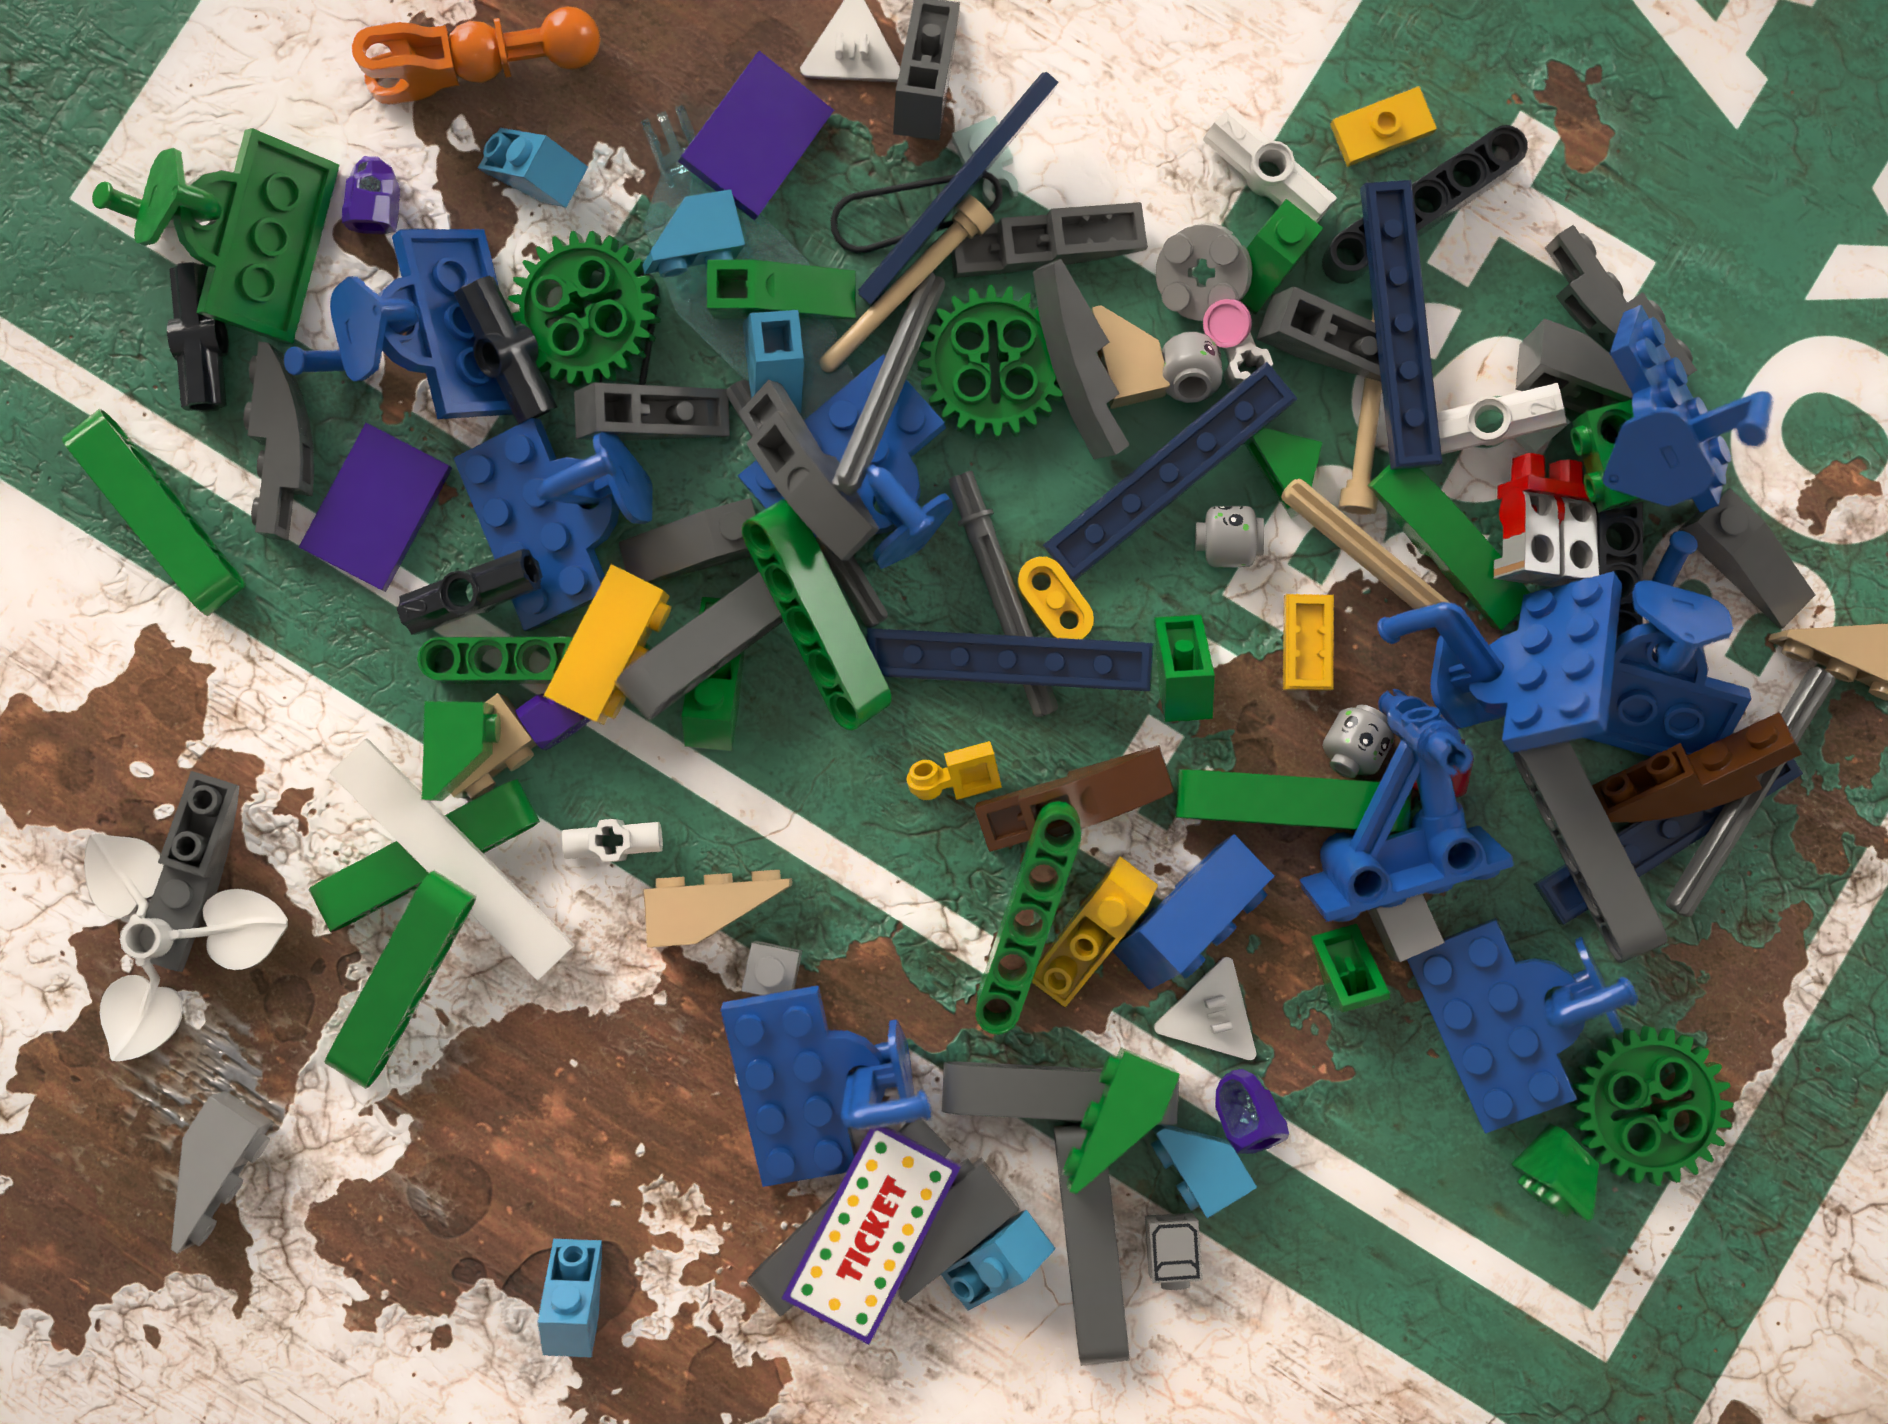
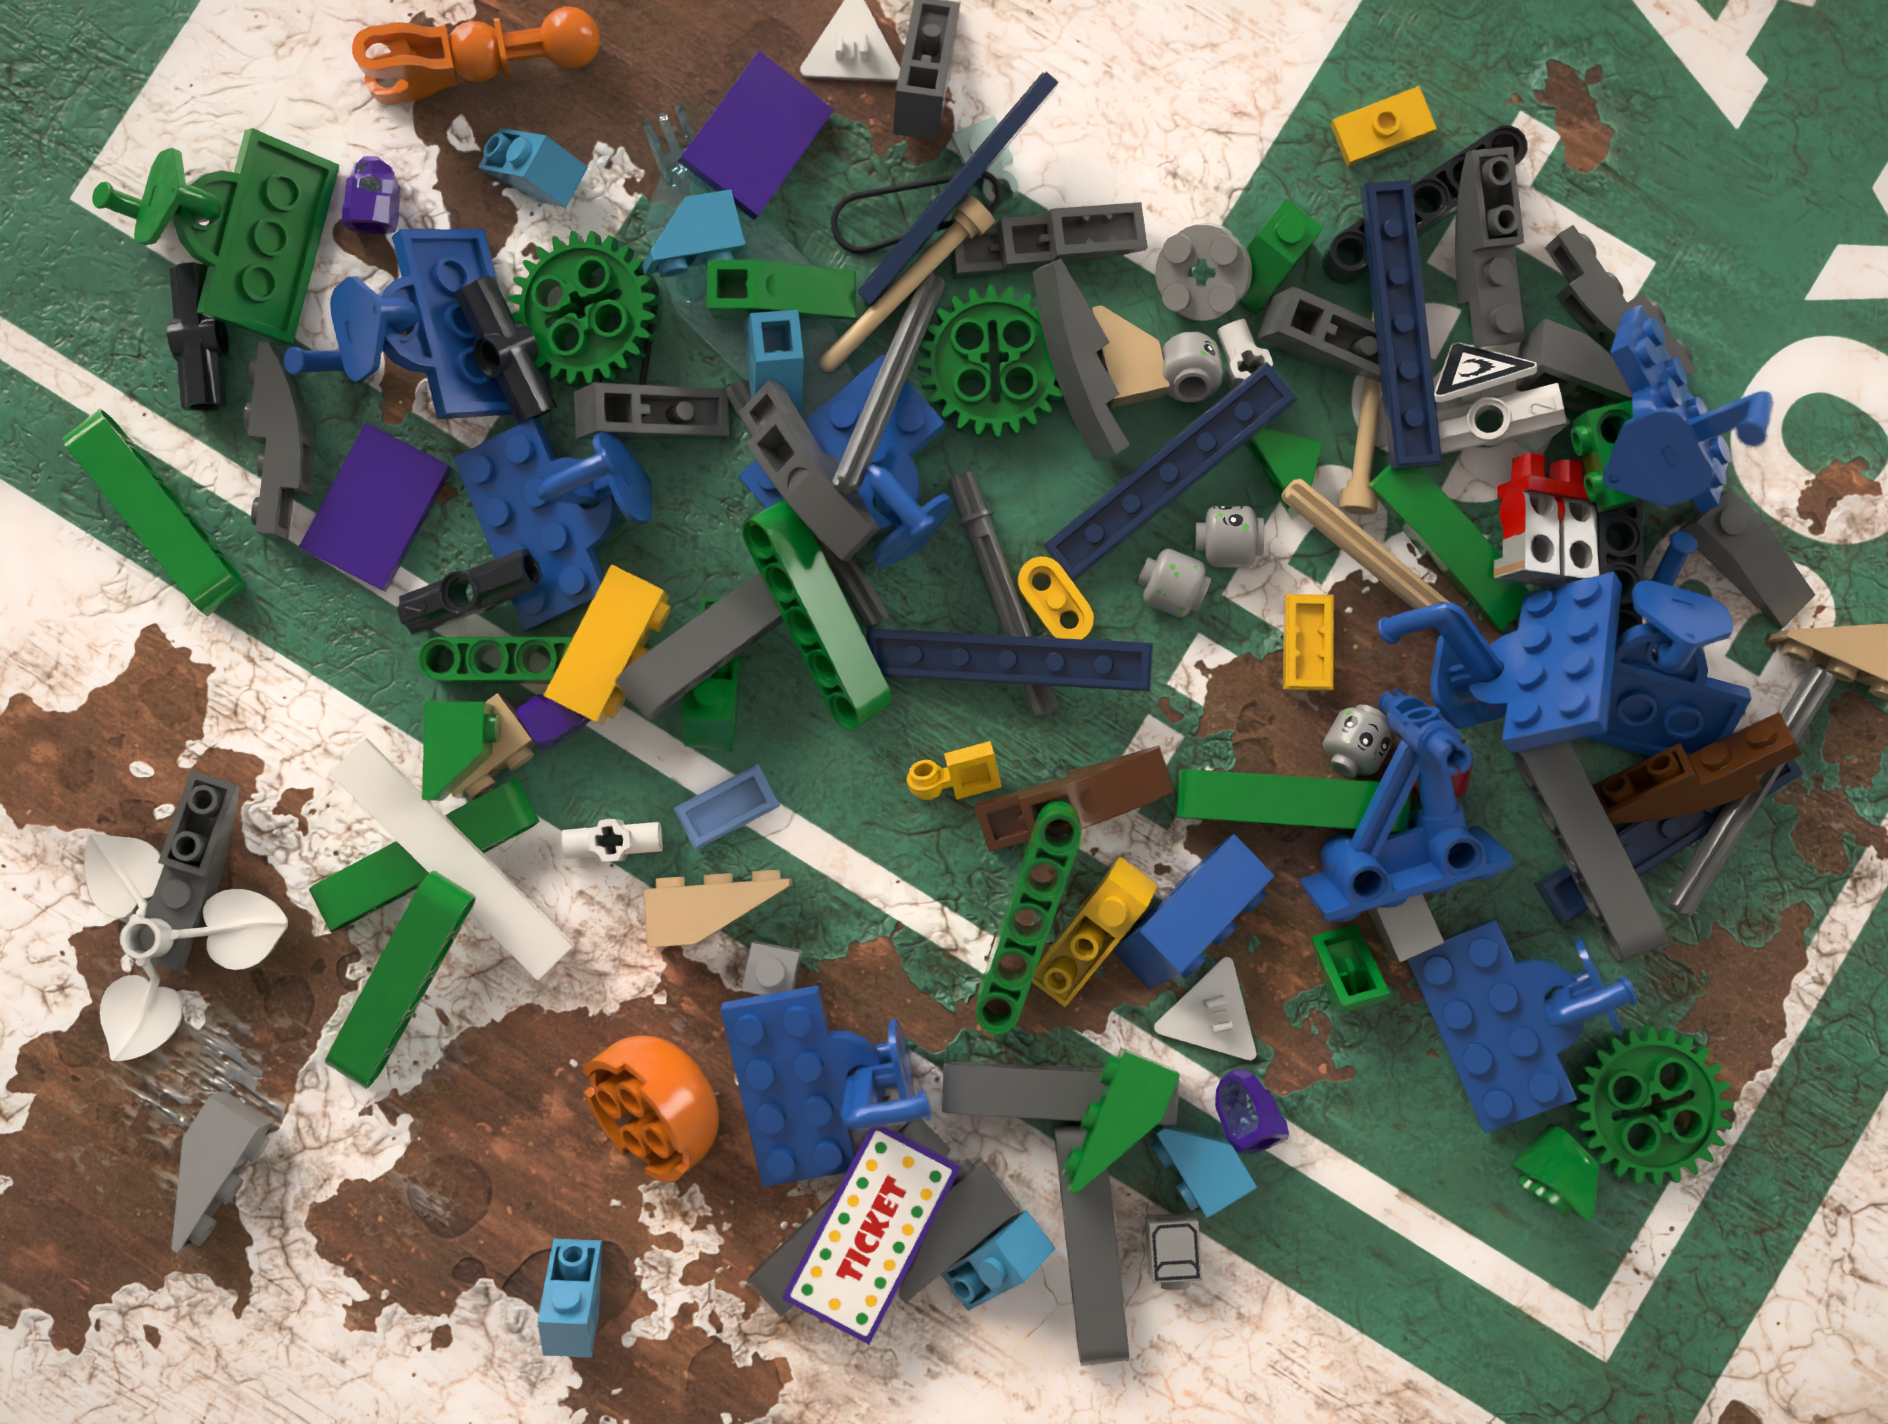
dark grey slope [618,498,758,584] -> none
green slope [1154,614,1215,722] -> none
white piece [1203,106,1337,223] -> none
bright pink piece [1203,299,1252,348] -> none
none -> orange cylinder [582,1035,719,1183]
none -> medium blue tile [673,764,781,851]
none -> light grey head [1137,549,1211,618]
none -> piece [1434,343,1537,402]
none -> dark grey slope [1455,147,1525,348]

